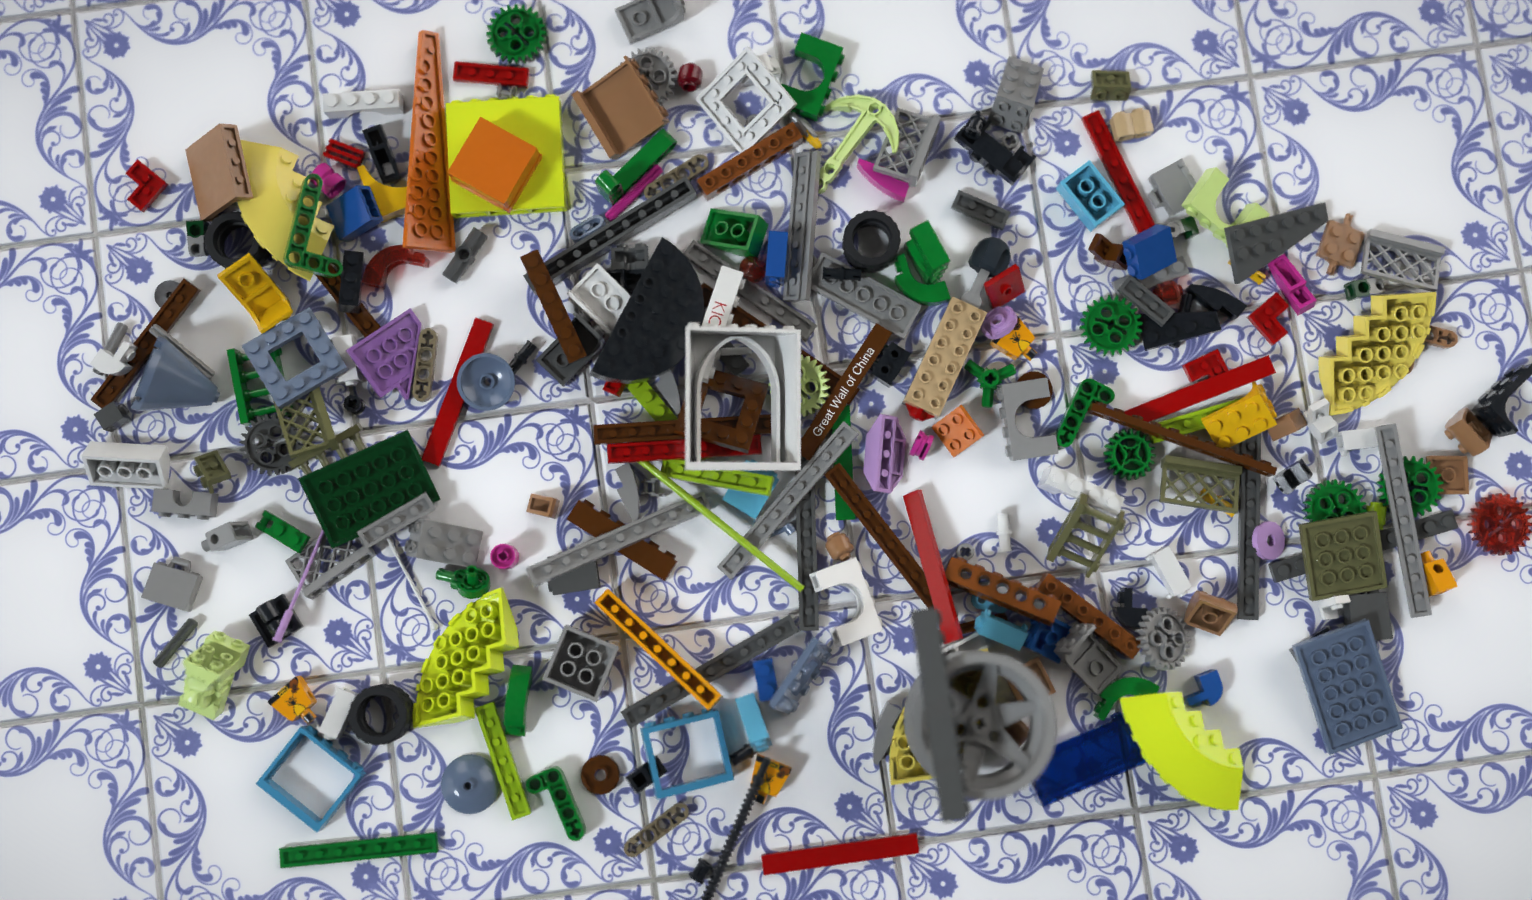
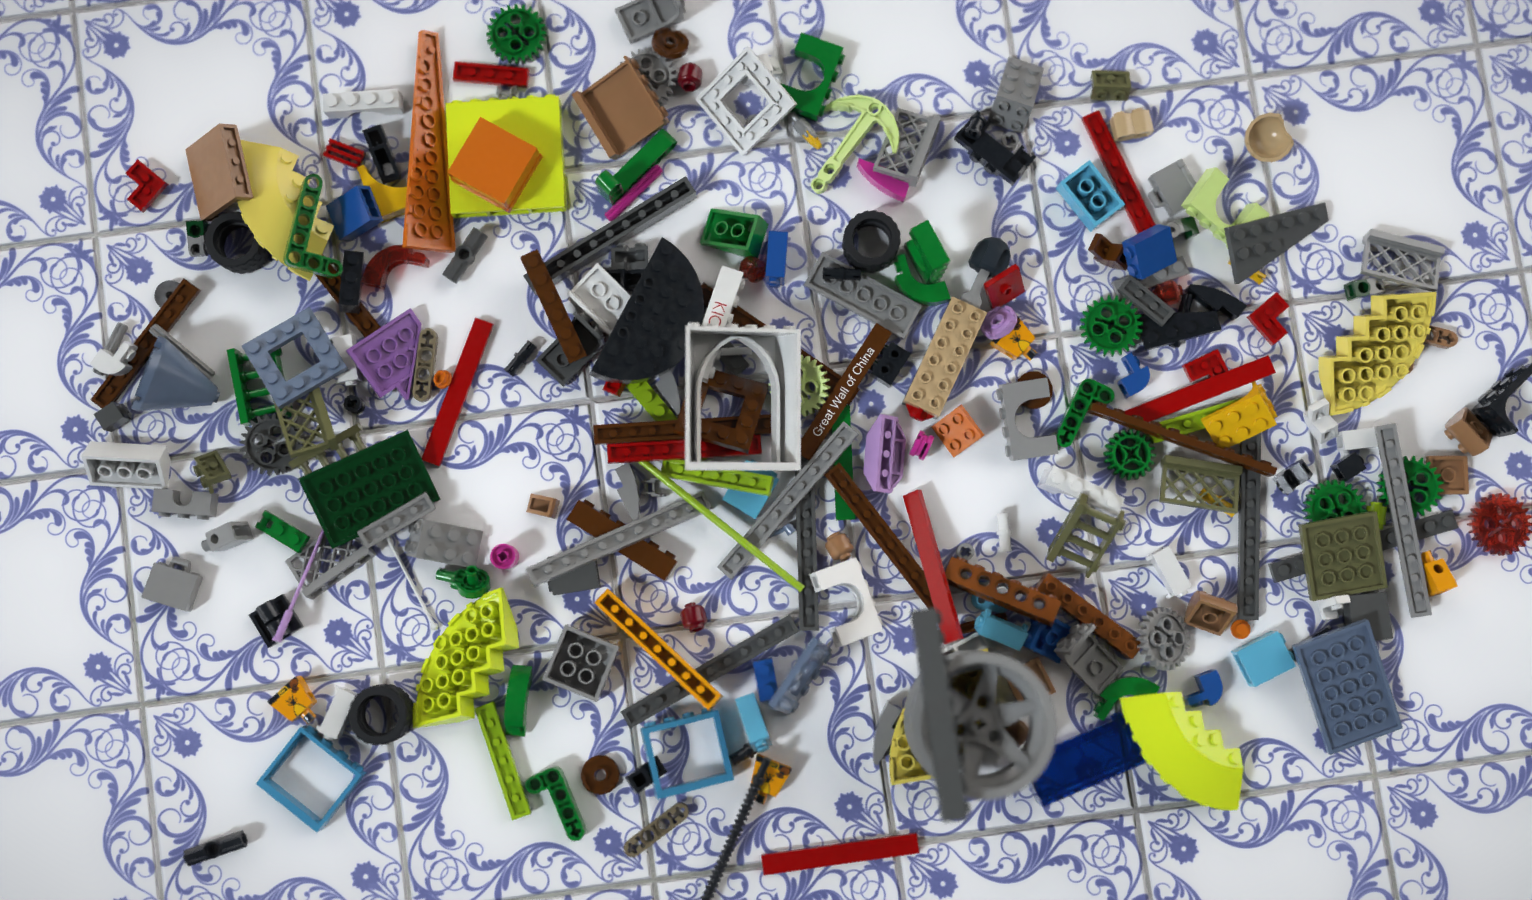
dark grey axle [153,618,198,668] -> none
yellowish green brick [178,630,250,720] -> none
yellow bracket [217,253,293,334] -> none
green tile [279,832,439,869] -> none
dark pink wheel [310,163,346,199] -> none
sand blue dish [441,754,500,814] -> none
sand blue dish [457,353,515,411] -> none
sand blue plate [570,215,606,243] -> none
dark tan beam [644,154,709,199] -> none
light grey tile [683,240,817,341] -> none
black bush [688,857,714,884] -> none
dark orange brick [696,122,803,202] -> none
light grey plate [783,150,821,302] -> none
dark grey plate [951,190,1011,231] -> none
green bush [964,360,1016,408] -> none
black brick [1112,588,1148,628] -> none
lavender tile [1252,521,1285,560] -> none
dark pink slope [1267,254,1317,316] -> none
medium nougat slope [1267,408,1308,441] -> none
medium nougat plate [1316,213,1365,276] -> none
none -> black piece [183,830,248,867]
none -> orange plate [433,370,452,389]
none -> reddish brown tile [651,28,689,59]
none -> dark red head [680,602,708,633]
none -> blue brick [1116,352,1150,399]
none -> orange plate [1230,620,1251,639]
none -> medium azure brick [1231,631,1296,687]
none -> tan cylinder [1244,113,1294,162]
none -> black brick [1330,452,1366,481]

